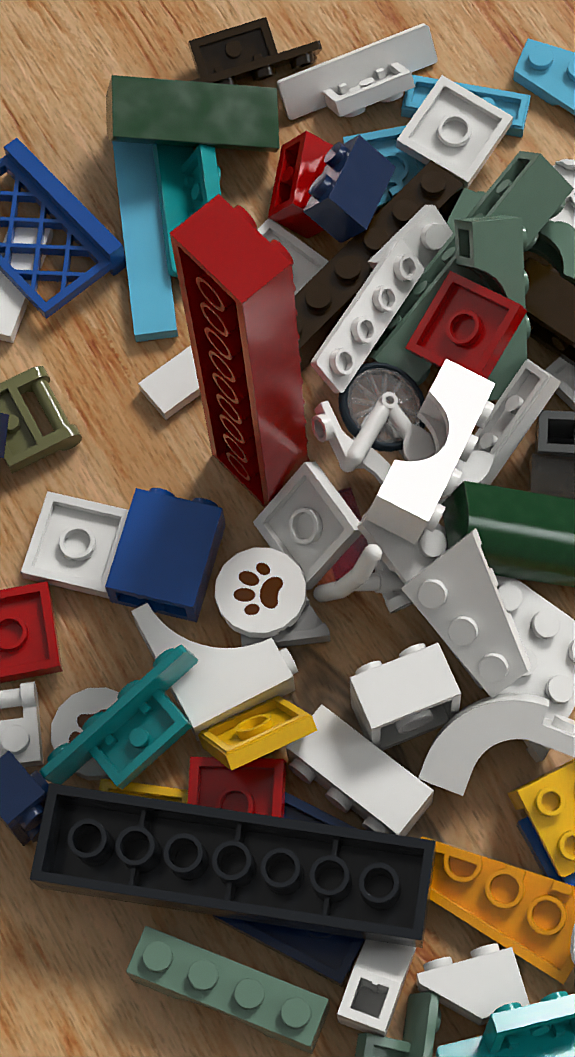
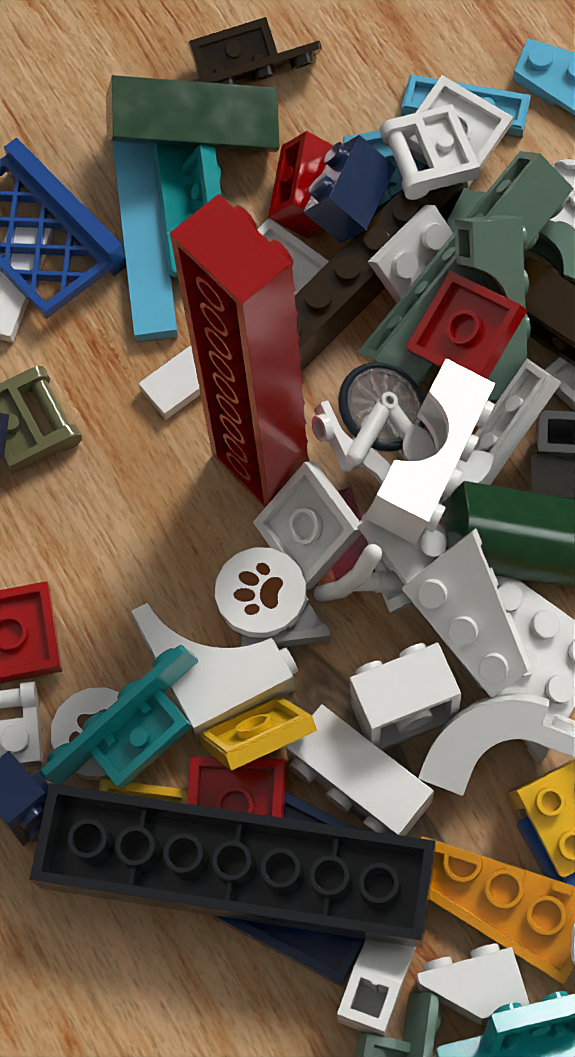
white plate [21,491,129,599] -> none
blue brick [105,488,226,622] -> none
sand green arch [126,926,330,1054] -> none
white bracket [277,23,437,120] -> none
white bracket [311,239,424,394] -> none
none -> white plate [379,104,480,200]

